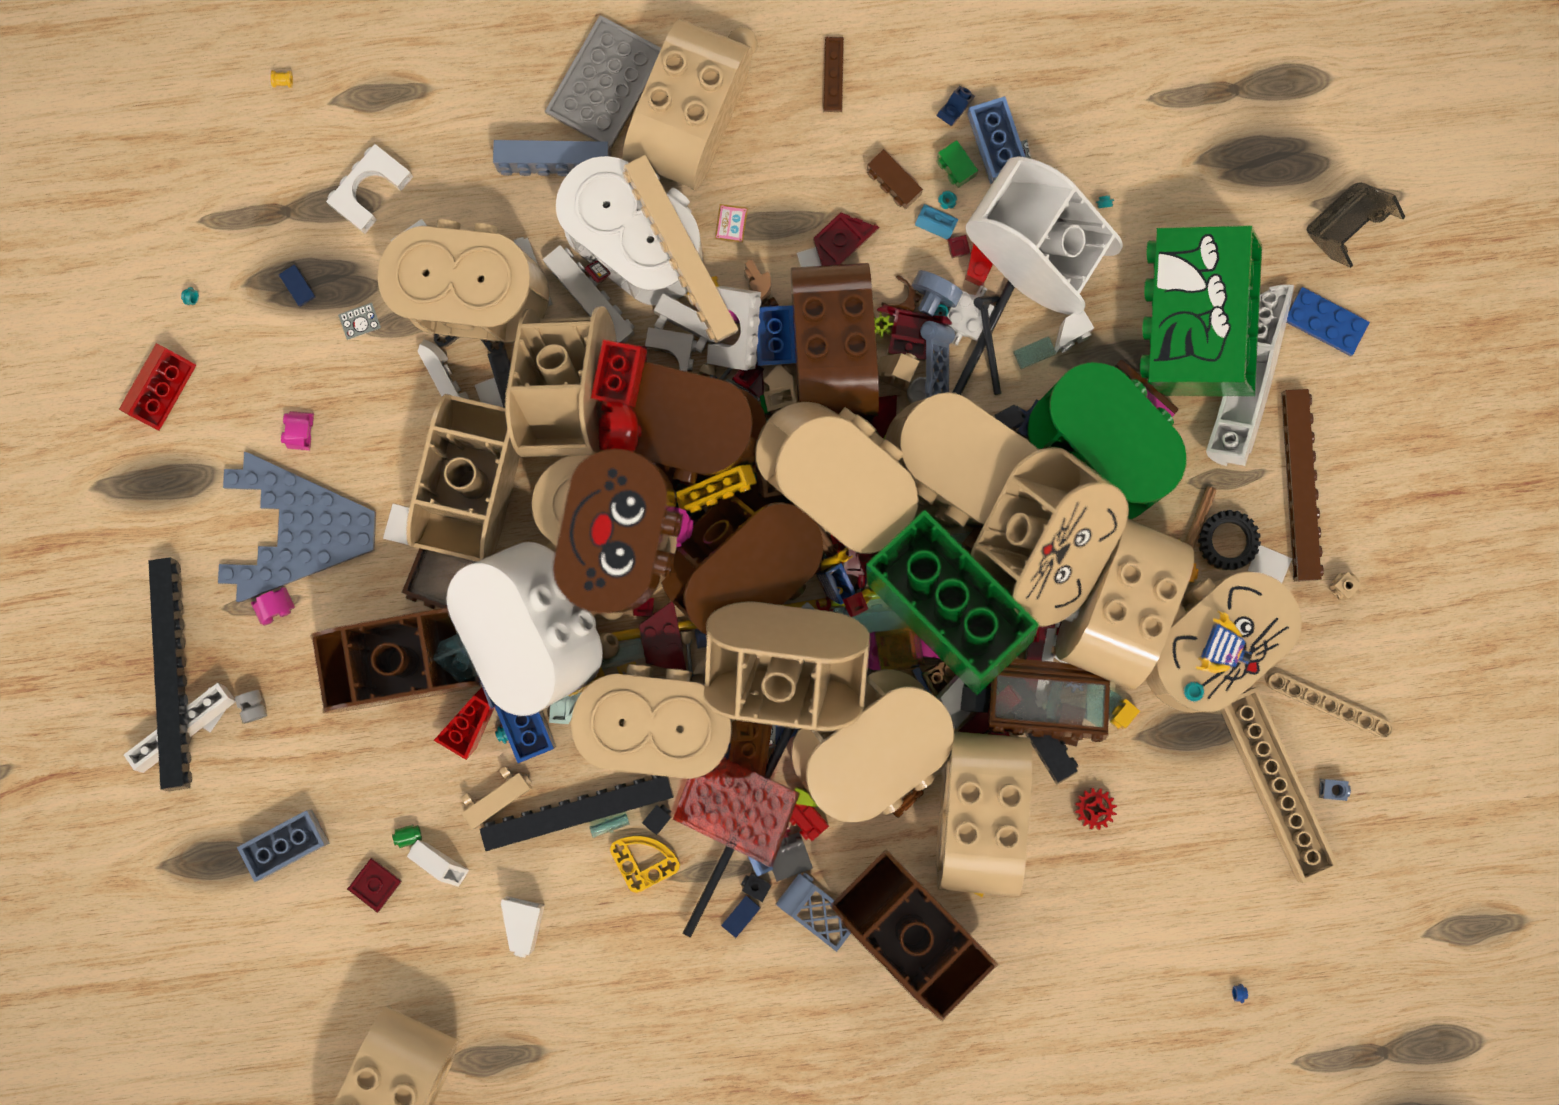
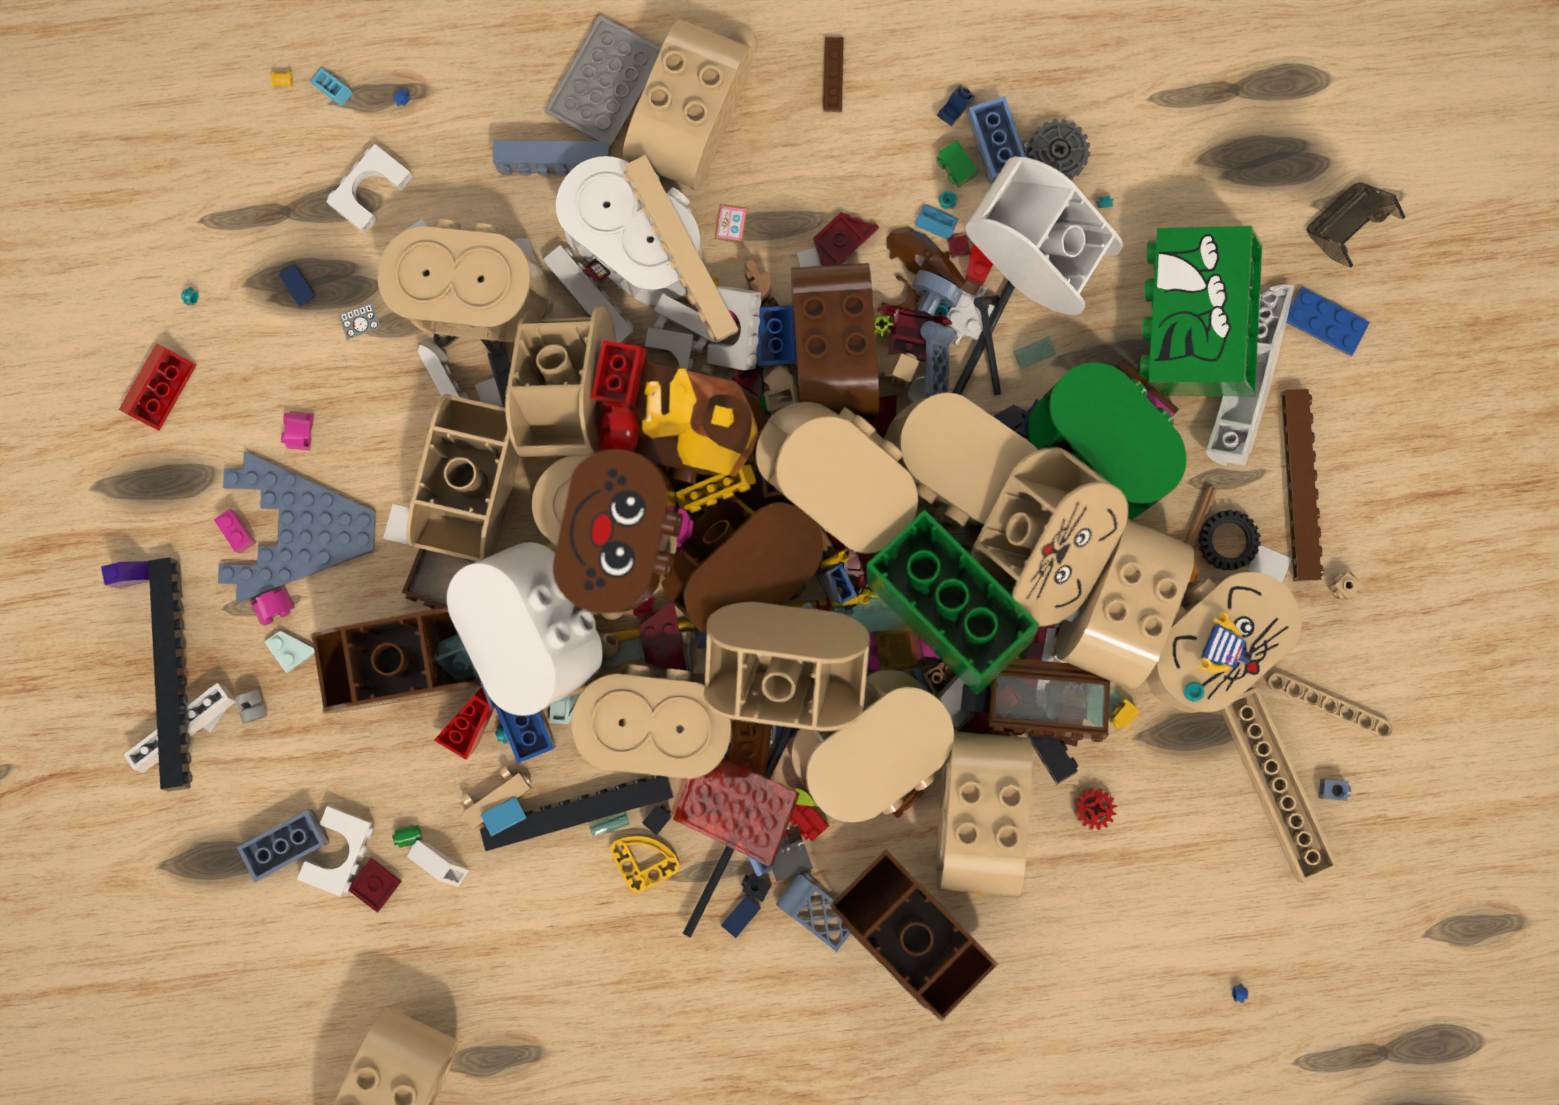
white slope [501,896,545,957] -> none
dark red plate [843,592,869,617] -> none
reddish brown brick [867,149,923,210] -> none
white slope [1054,310,1094,353] -> none
none -> dark purple slope [101,561,149,589]
none -> dark pink brick [214,509,256,553]
none -> light aqua wing [264,631,314,673]
none -> white arch [297,806,374,897]
none -> medium azure slope [310,67,353,107]
none -> blue plate [393,89,410,106]
none -> dark azure slope [481,797,526,836]
none -> yellow piece [642,368,758,476]
none -> reddish brown piece [887,226,966,289]
none -> dark grey piece [1027,119,1090,180]

